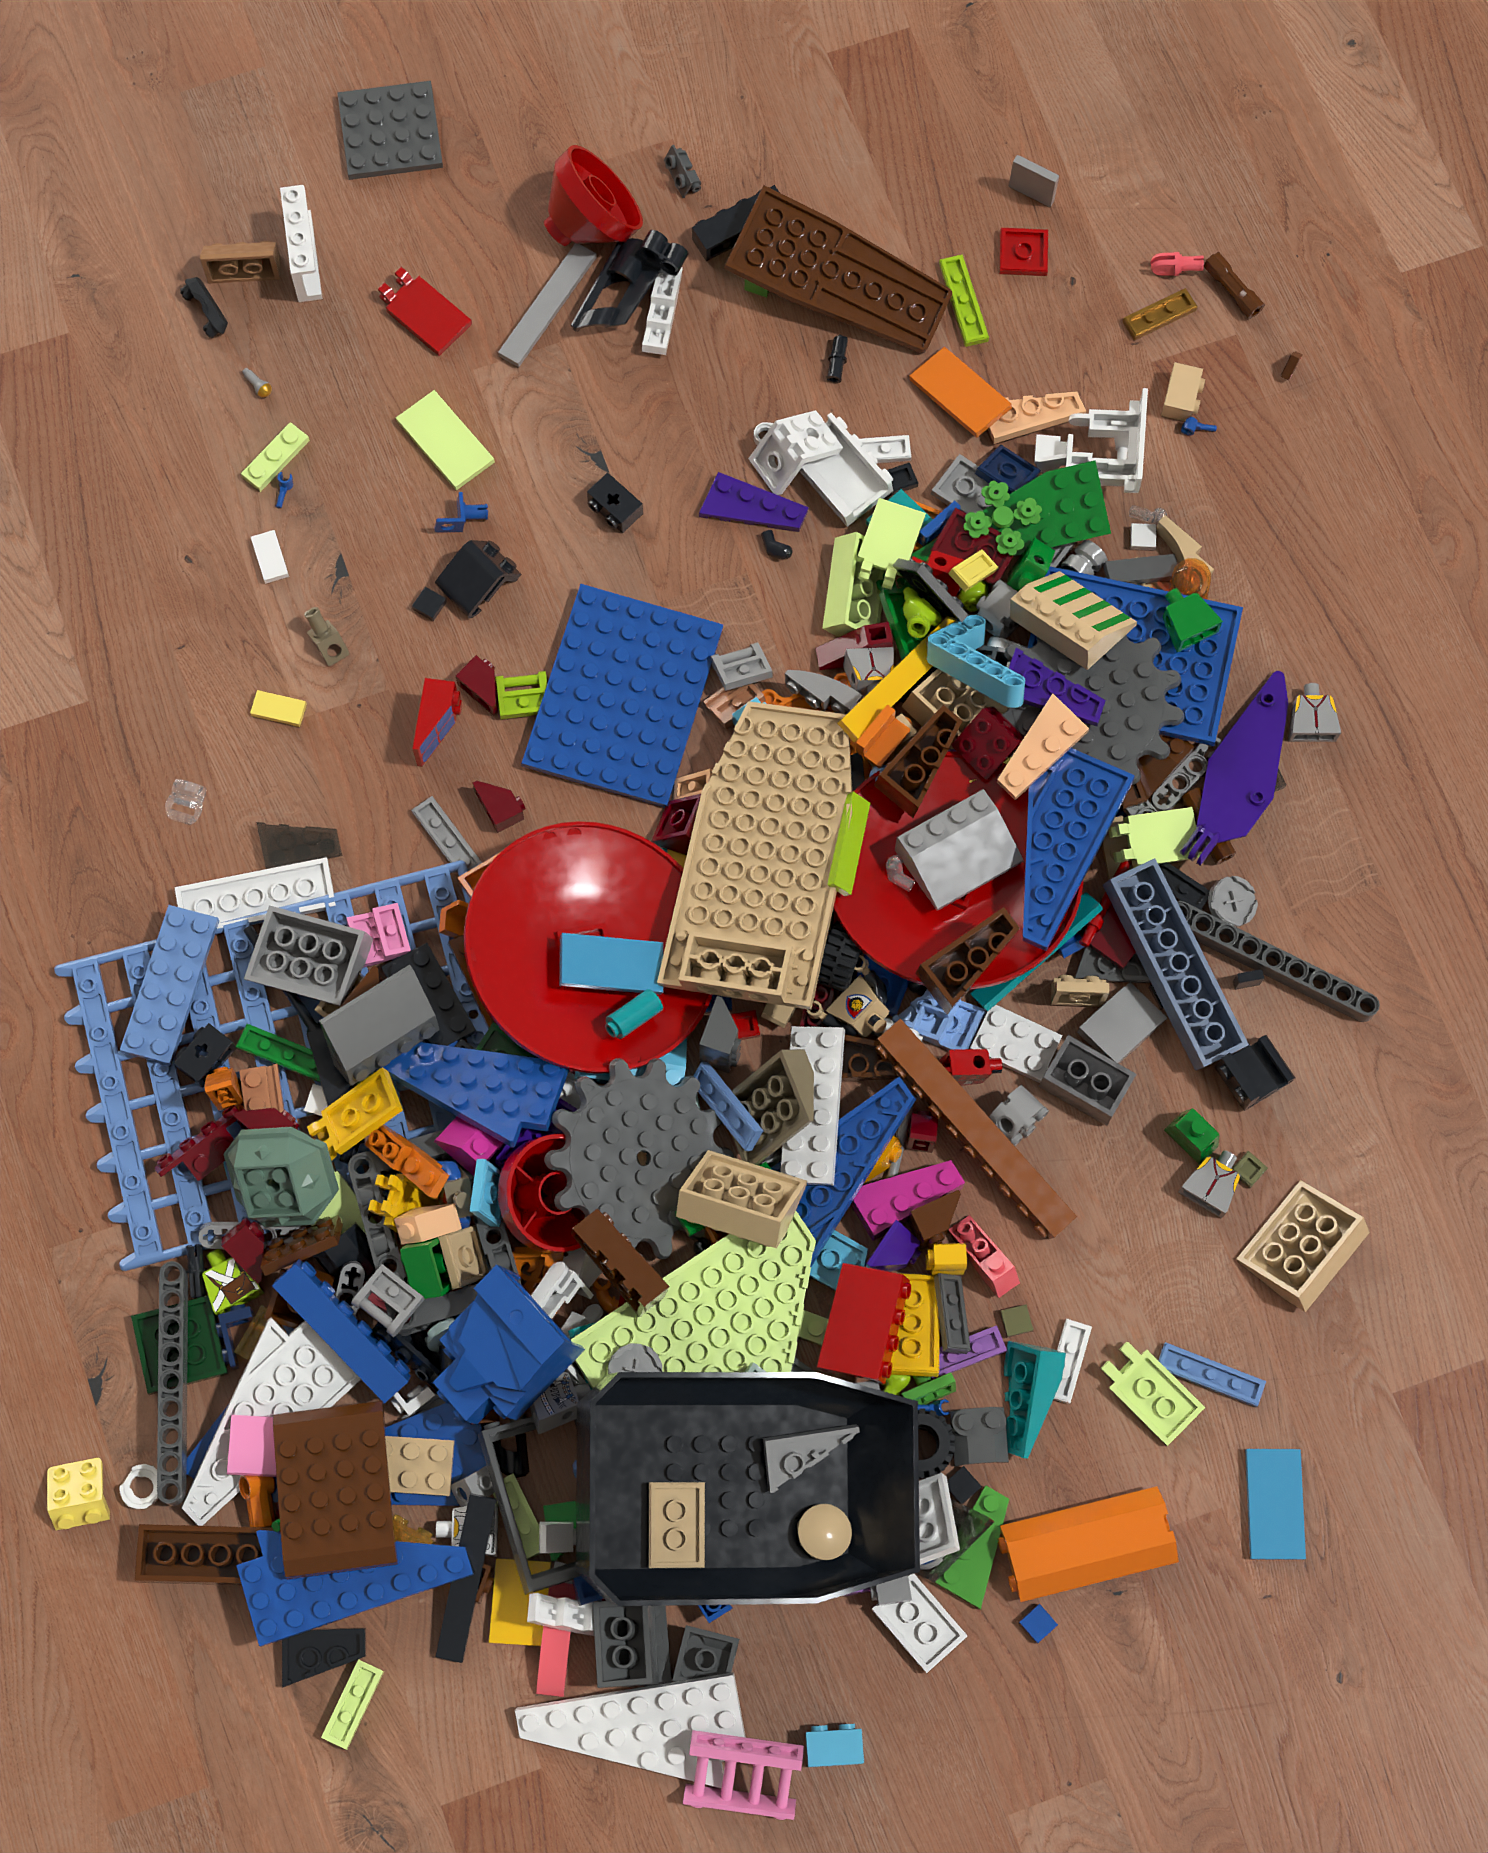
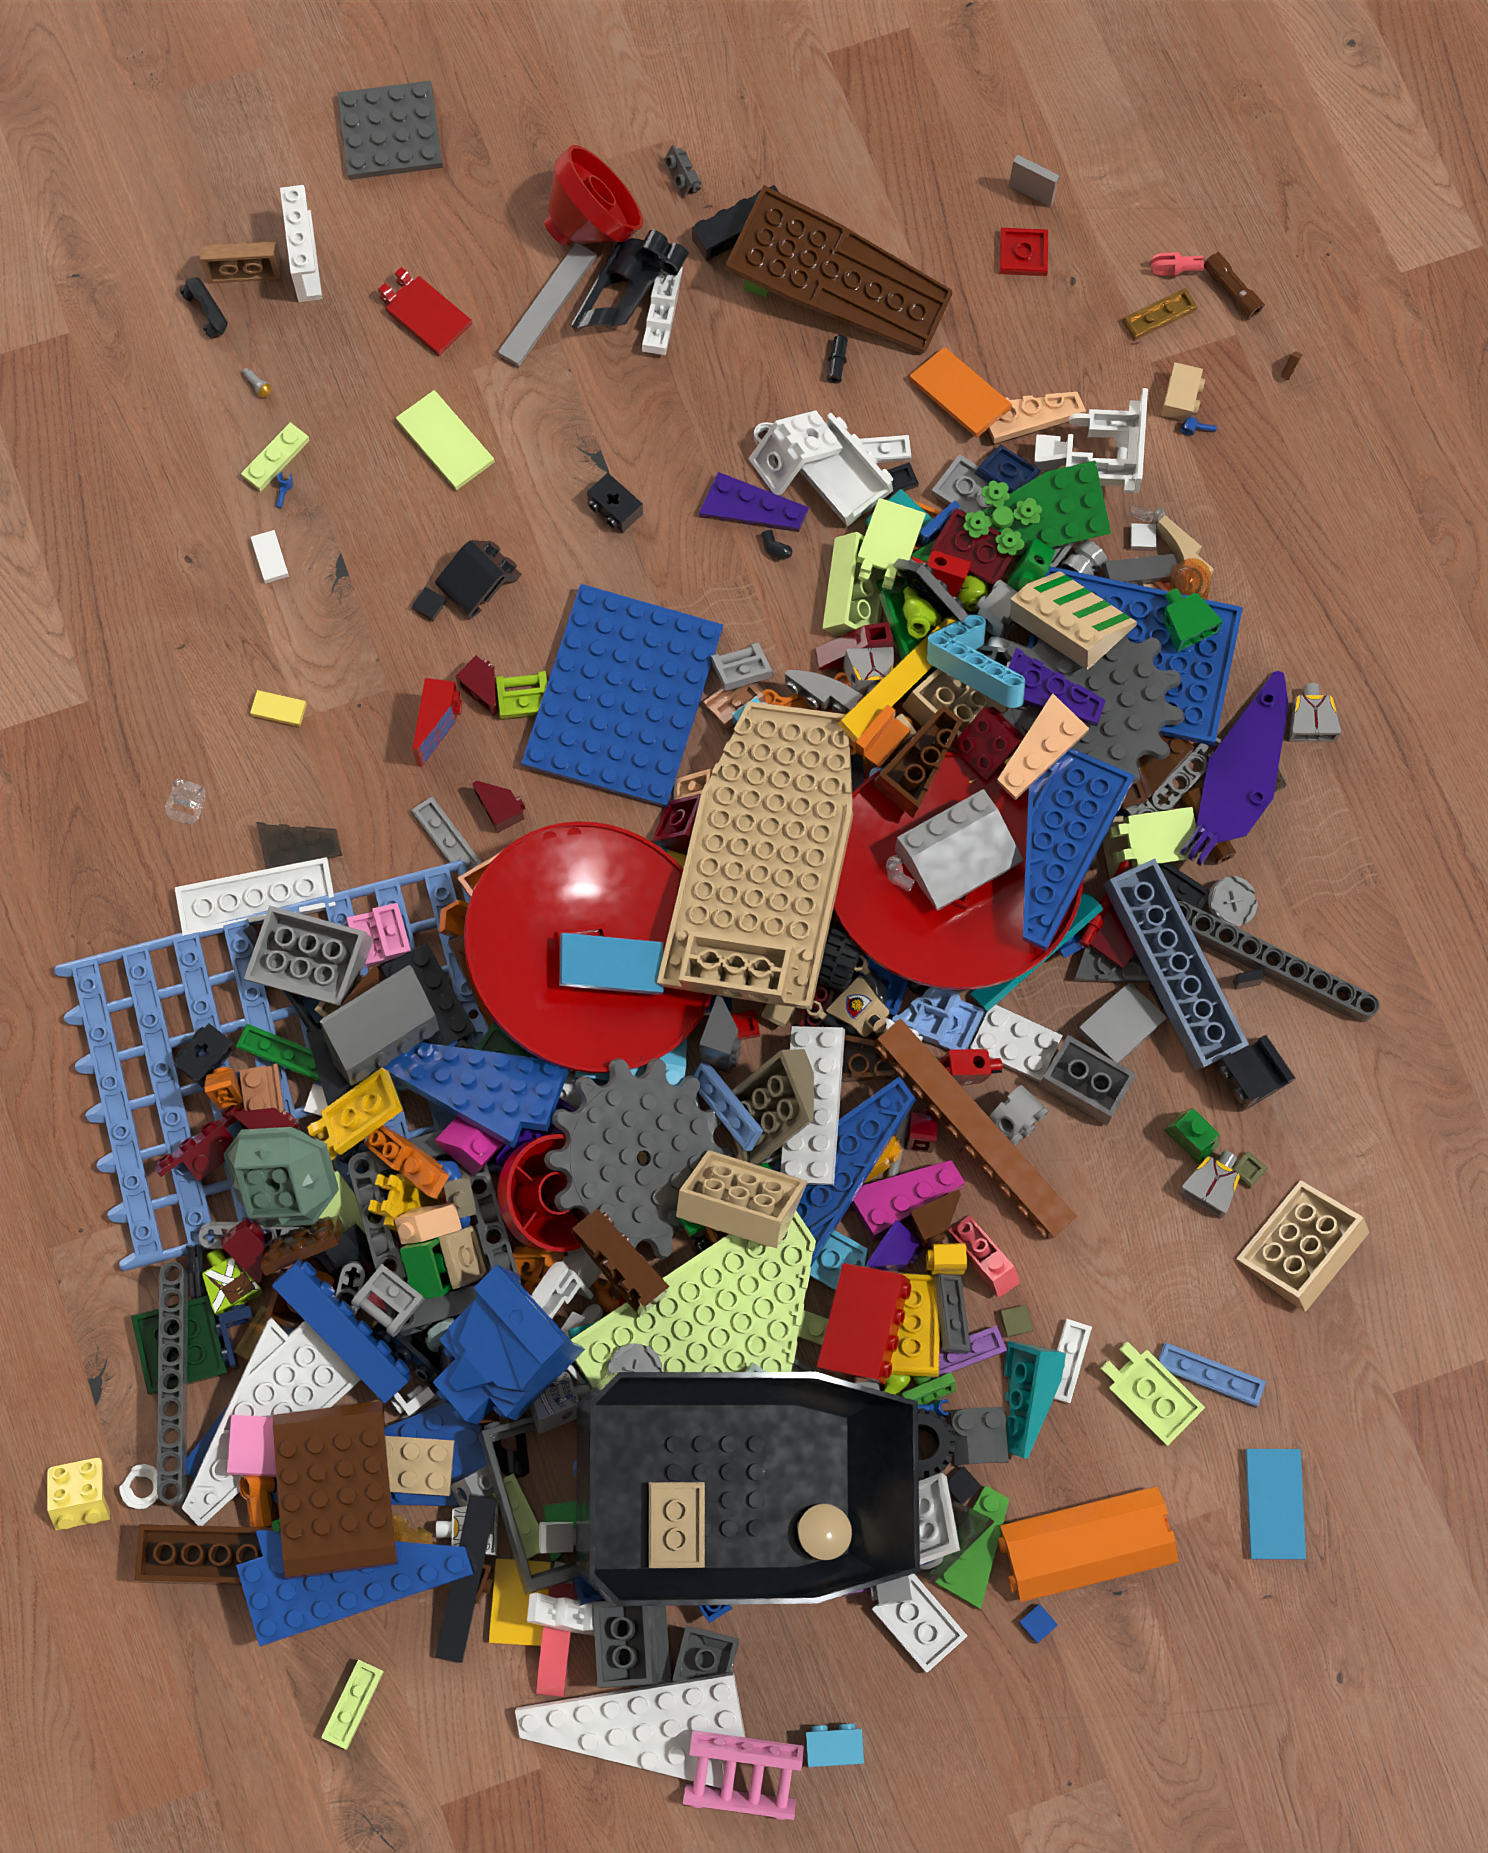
medium blue plate [120,905,220,1066] -> none
black wing [282,1628,366,1688] -> none
dark tan bracket [304,607,350,666] -> none
blue bracket [434,492,488,532] -> none
medium azure tile [470,1159,501,1227] -> none
teal brick [605,989,663,1039] -> none
light grey wing [763,1424,859,1493] -> none
lime tile [827,792,870,896] -> none
reddish brown wedge [916,907,1020,1015] -> none
lime tile [939,254,989,347] -> none
light yellow tile [948,549,998,592] -> none
tan plate [1051,975,1109,1007] -> none

